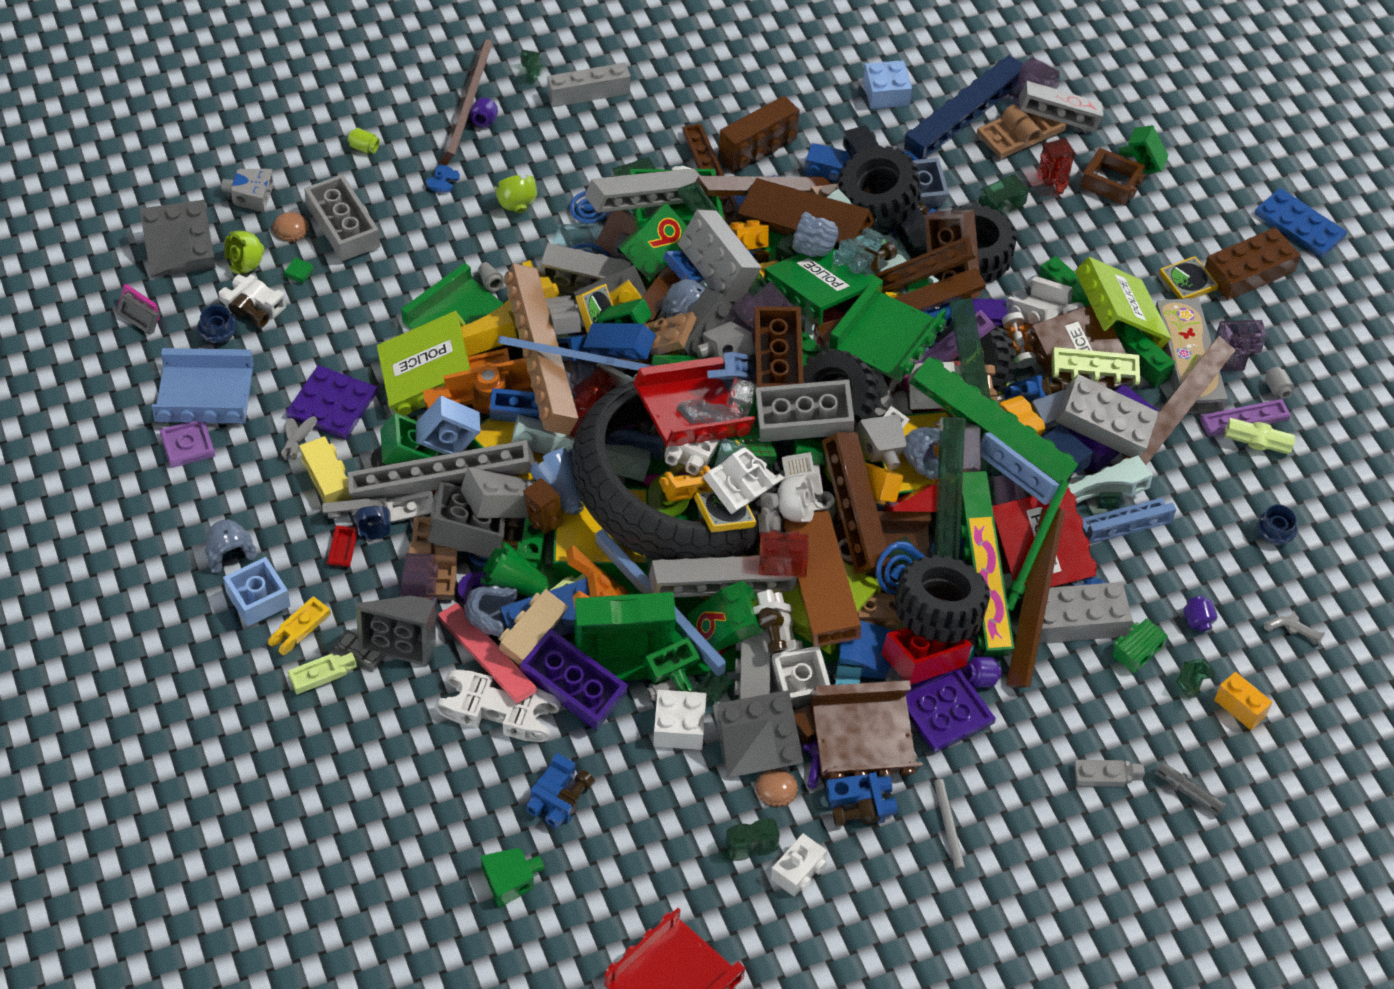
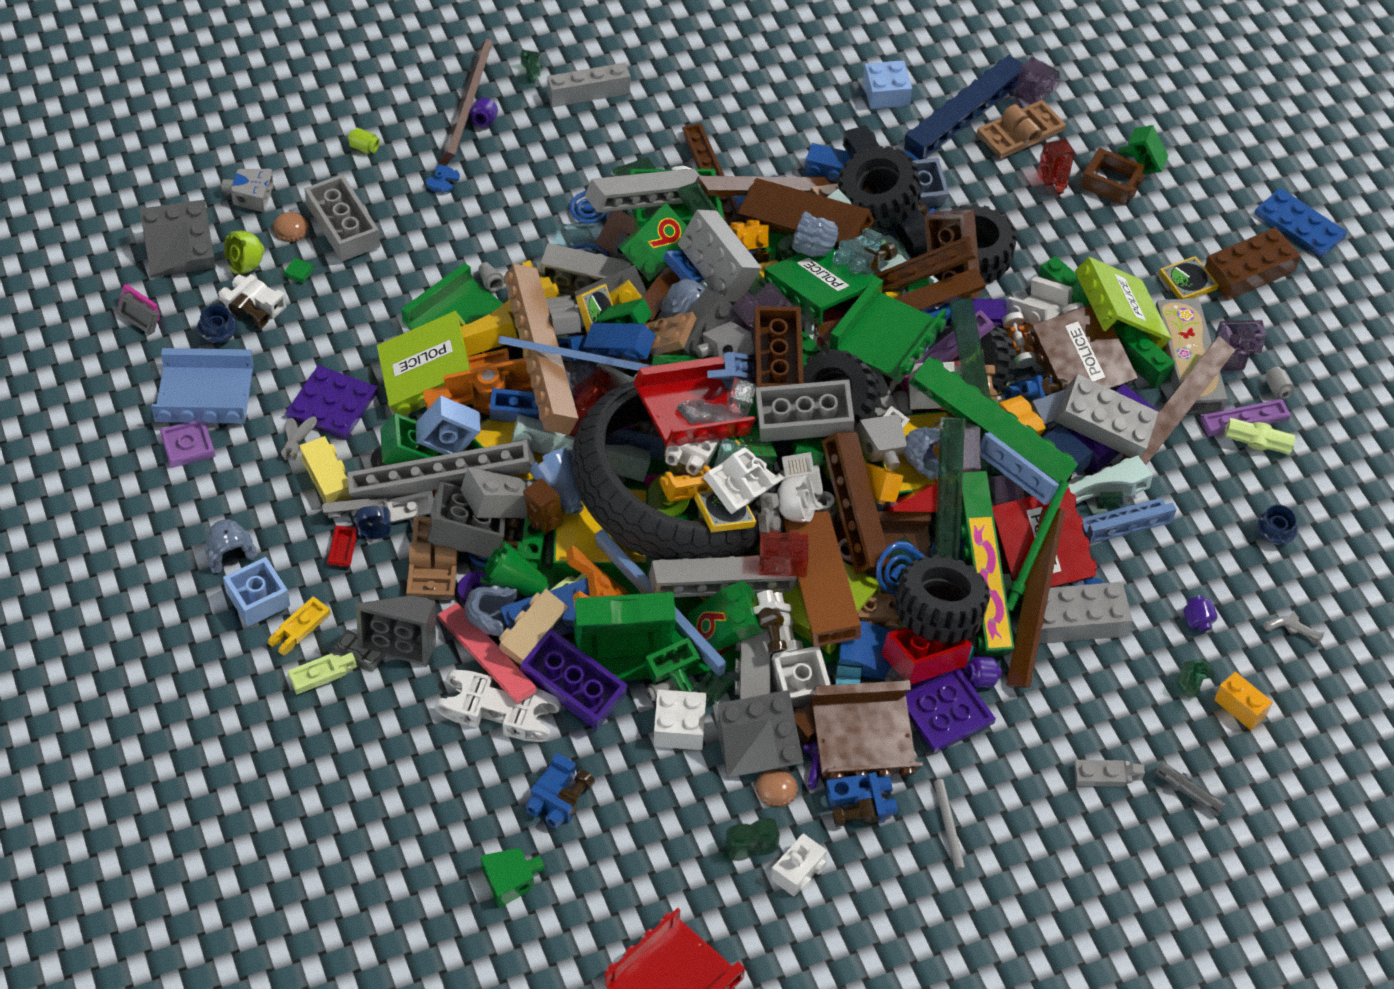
clear purple brick [401,553,439,612] -> none
lime cylinder [494,175,537,213] -> none
reddish brown brick [718,95,800,173] -> none
clear green piece [978,174,1029,215] -> none
light grey brick [1019,81,1103,132] -> none
yellowish green hinge [1052,347,1140,386] -> none
green brick [1112,618,1168,673] -> none

